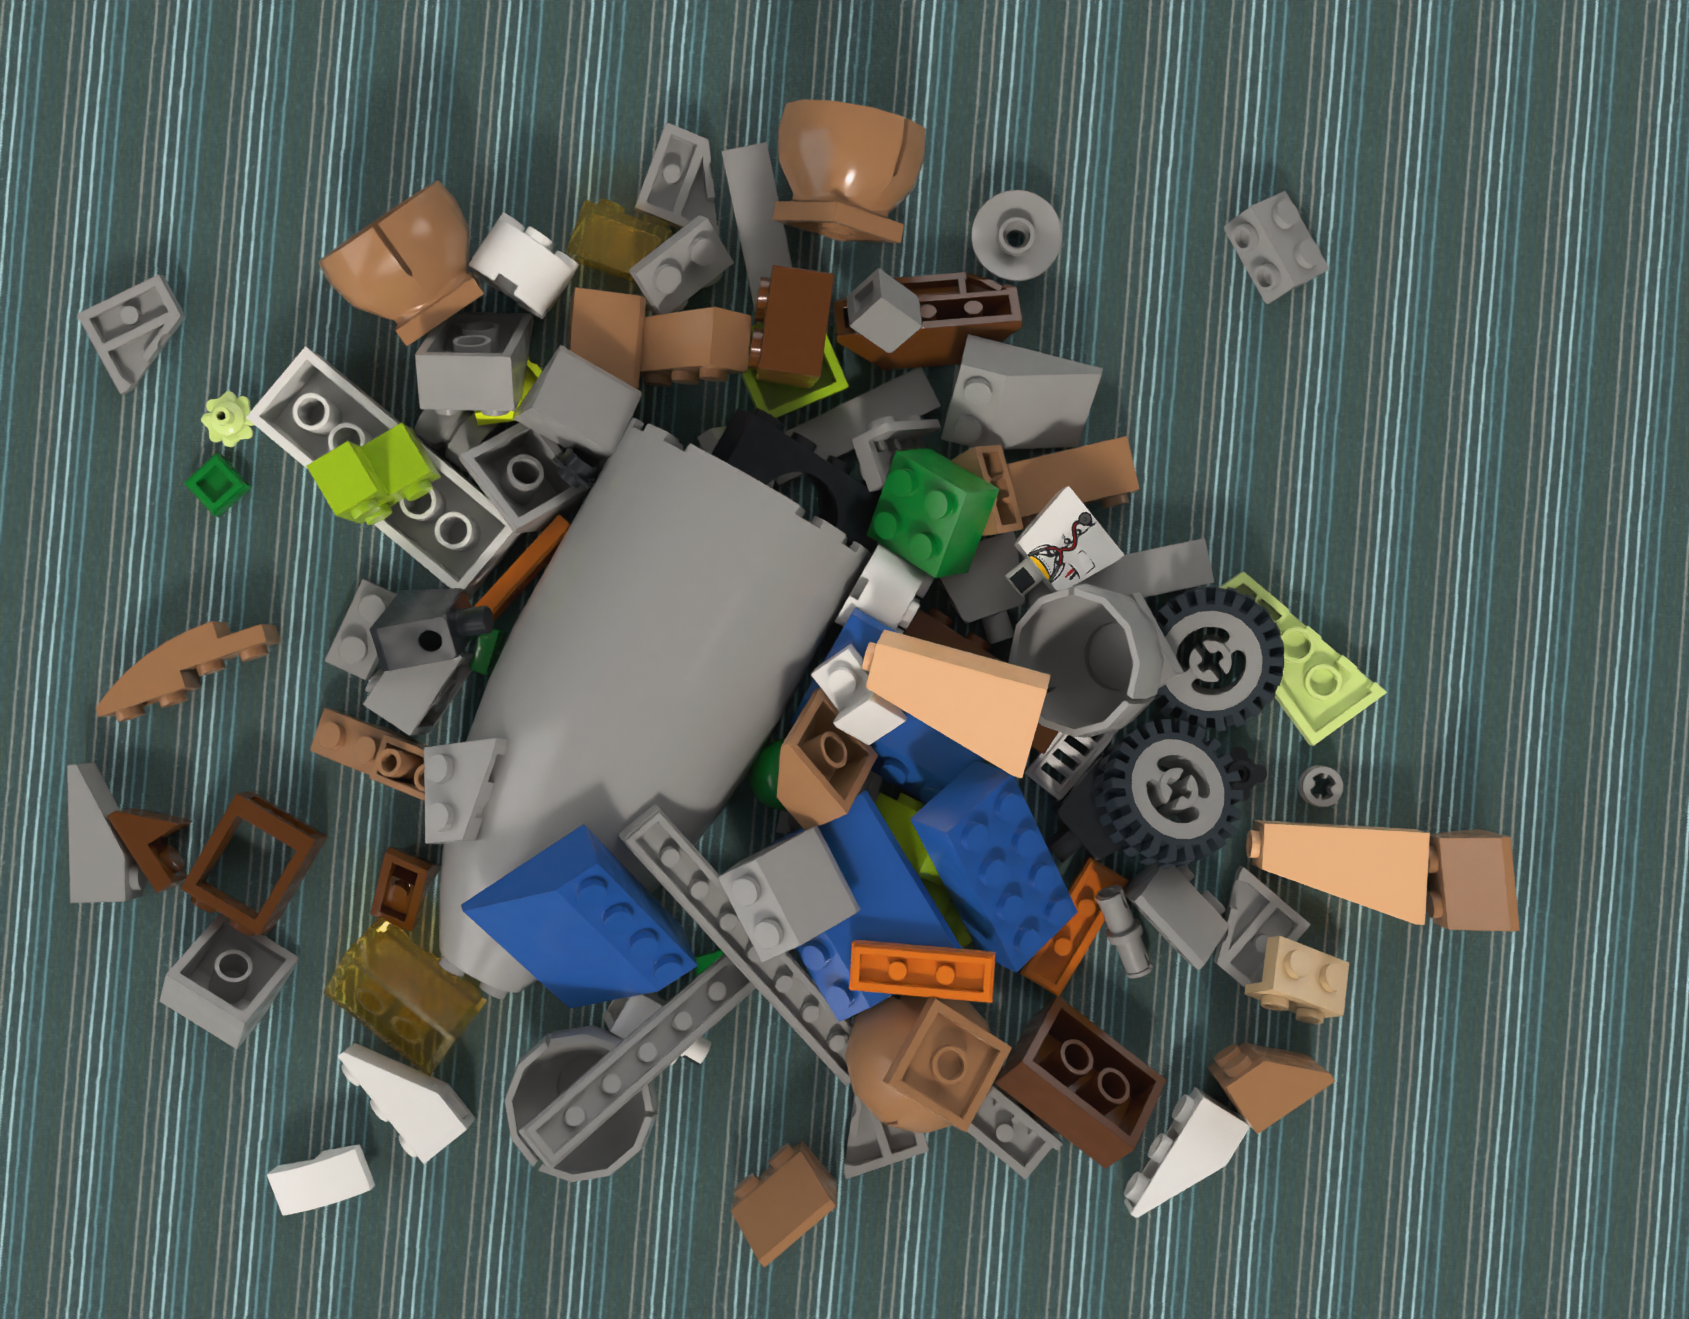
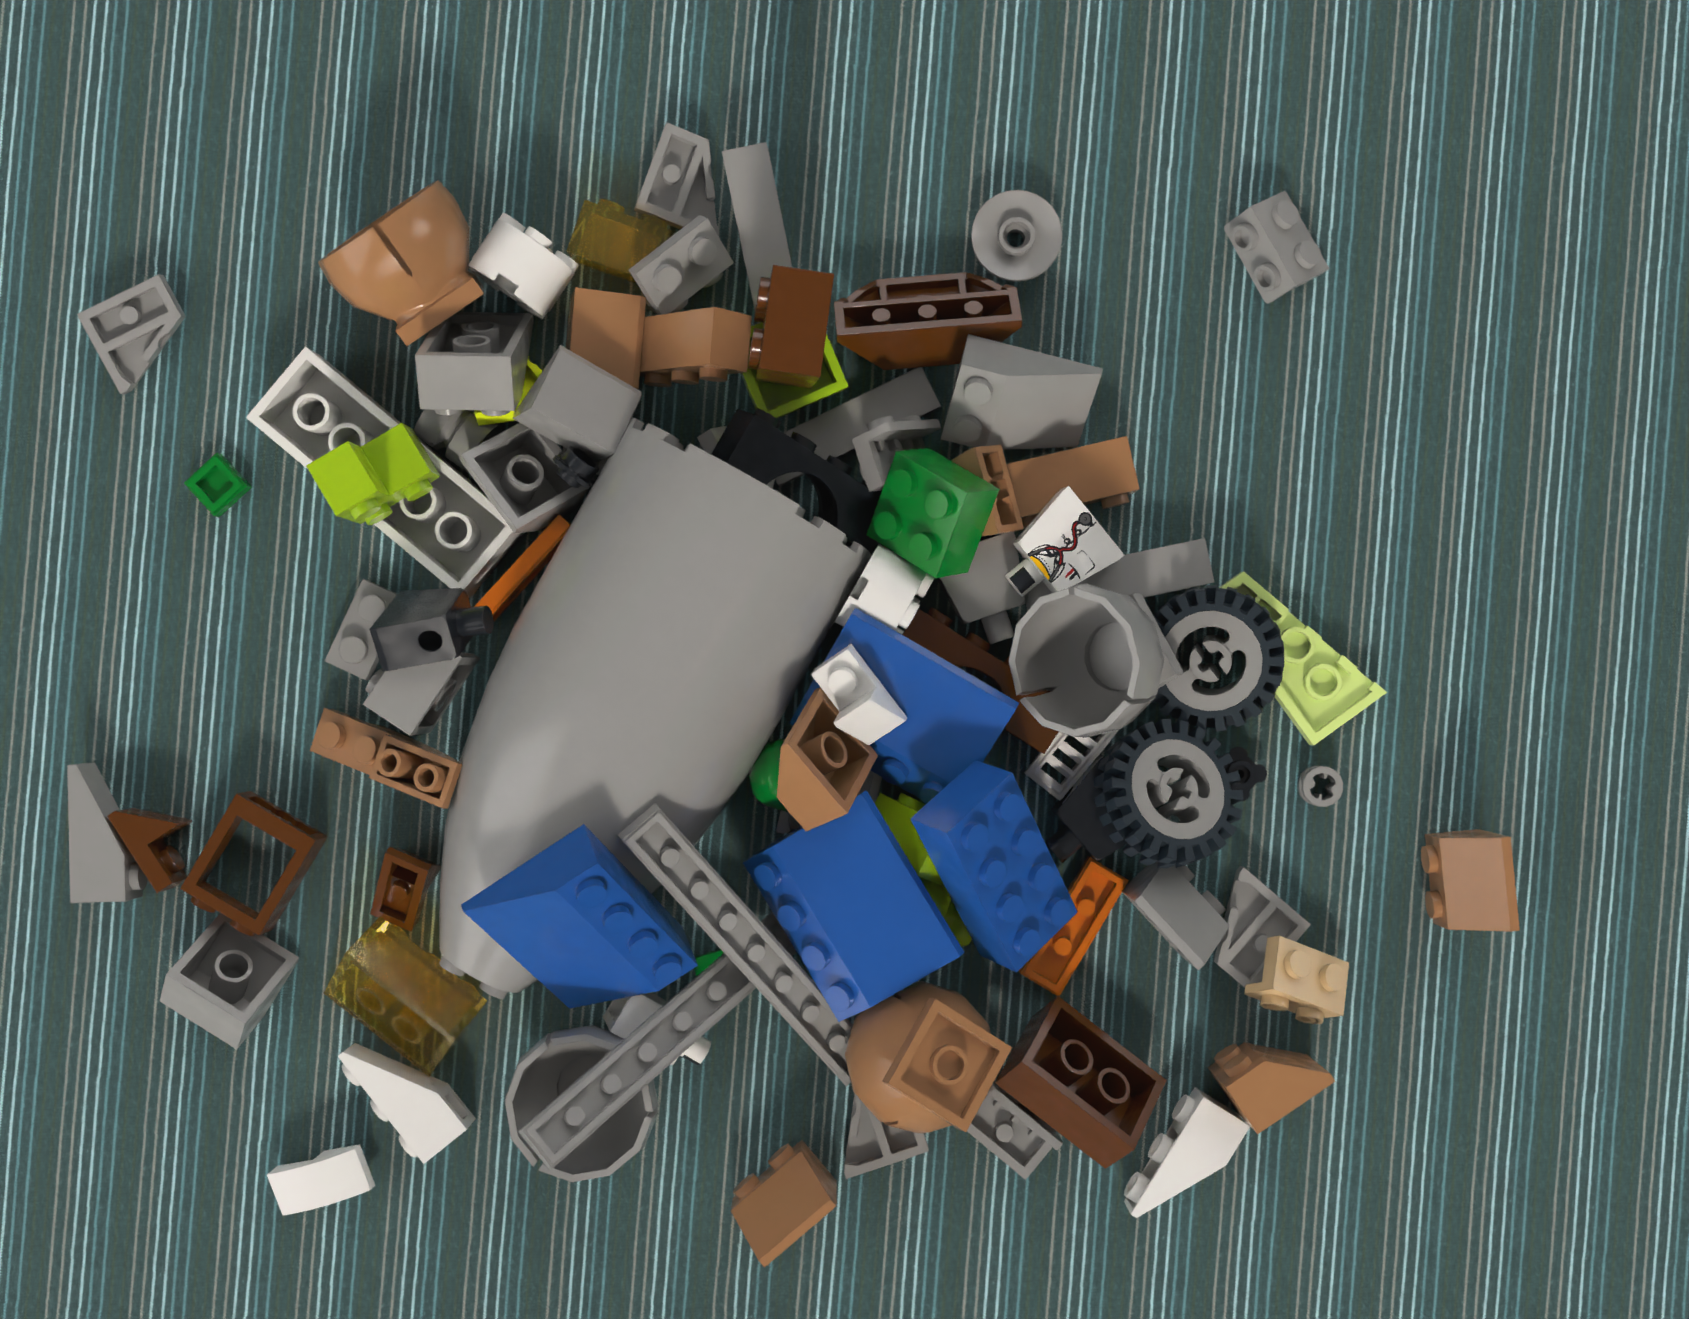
medium nougat slope [95,621,281,722] -> none
yellowish green plant [201,391,254,448] -> none
light grey wing [424,738,507,844] -> none
green tile [469,628,507,675] -> none
light grey slope [718,825,861,962] -> none
medium nougat plate [772,99,926,243] -> none
light grey panel [847,268,922,353] -> none
orange tile [849,939,996,1003] -> none
light nougat slope [862,629,1051,778] -> none
light grey pin [1095,885,1154,978] -> none
light nougat slope [1246,820,1430,925] -> none

